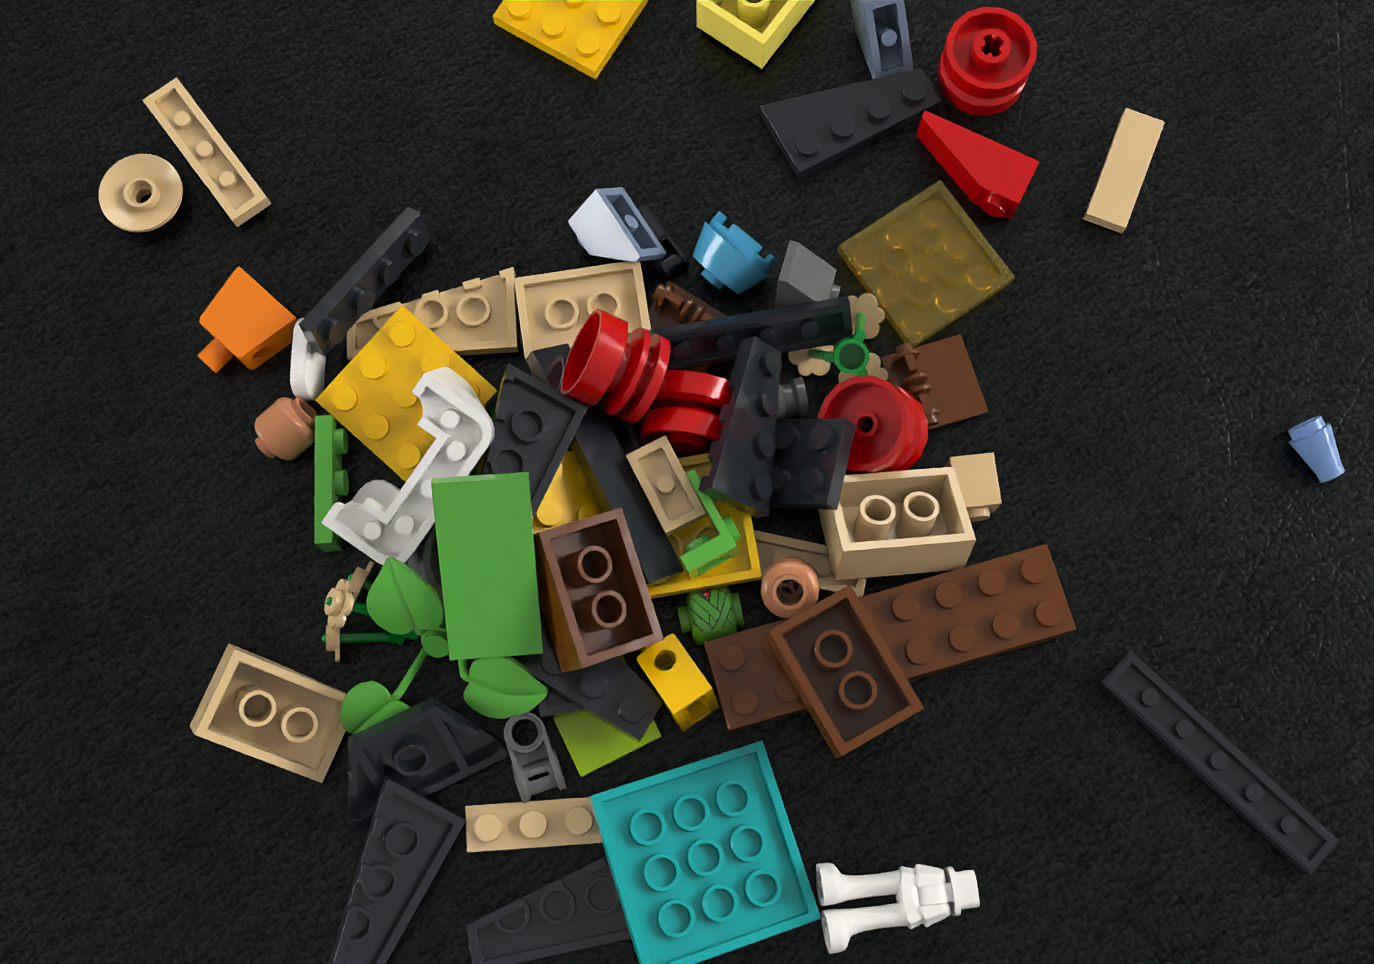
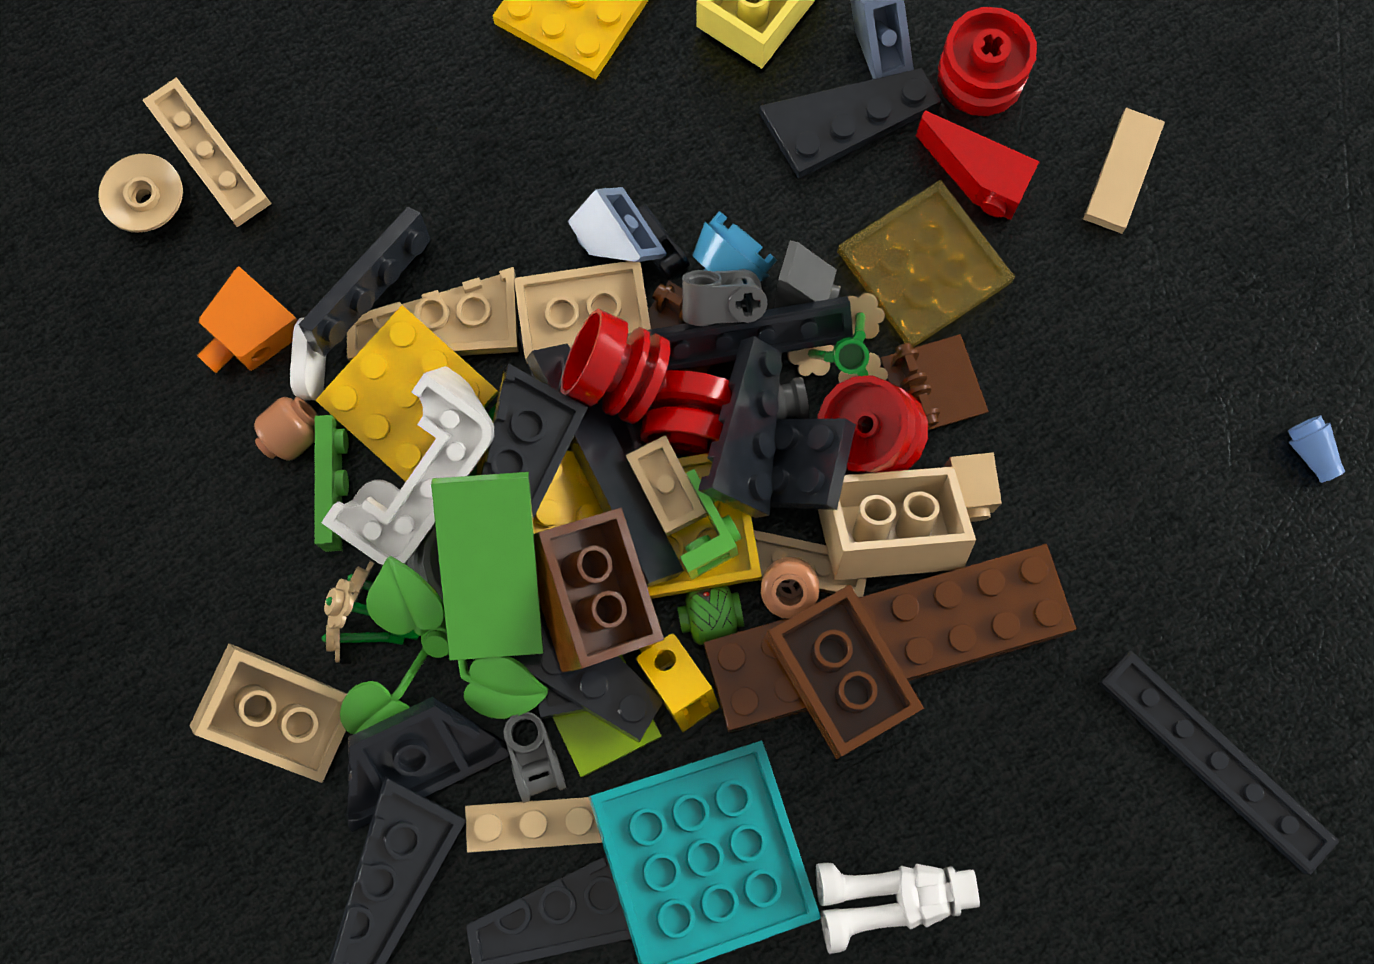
none -> dark grey piece [682,269,768,326]

